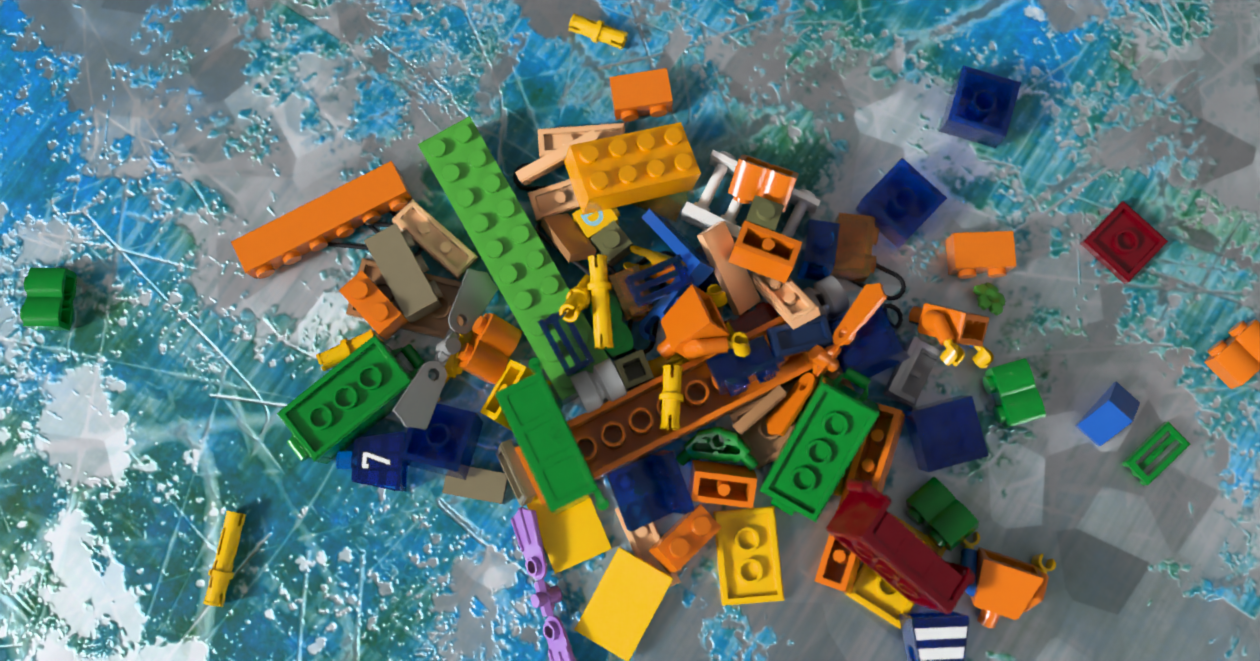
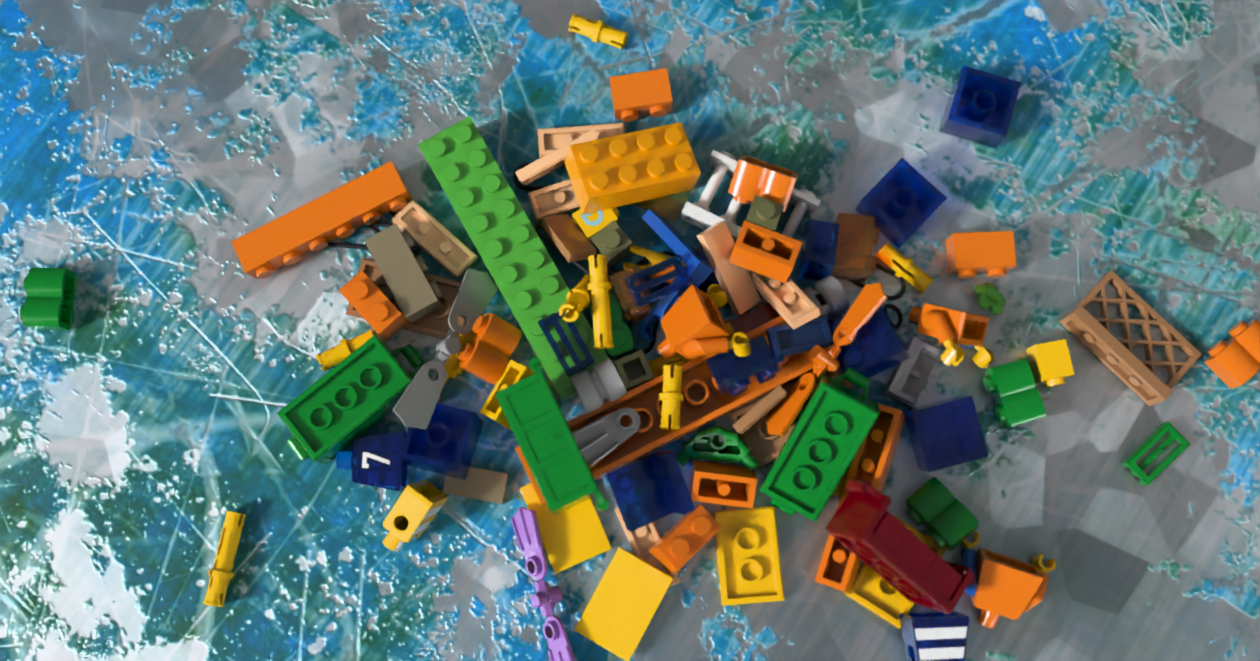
dark tan tile [496,439,536,506] -> none
blue slope [1075,382,1140,447] -> none
dark red tile [1080,201,1168,284] -> none
none -> yellow torso [382,479,449,552]
none -> light grey piece [572,407,640,467]
none -> yellow pin [875,241,934,294]
none -> yellow brick [1026,339,1075,387]
none -> medium nougat fence [1059,270,1202,407]

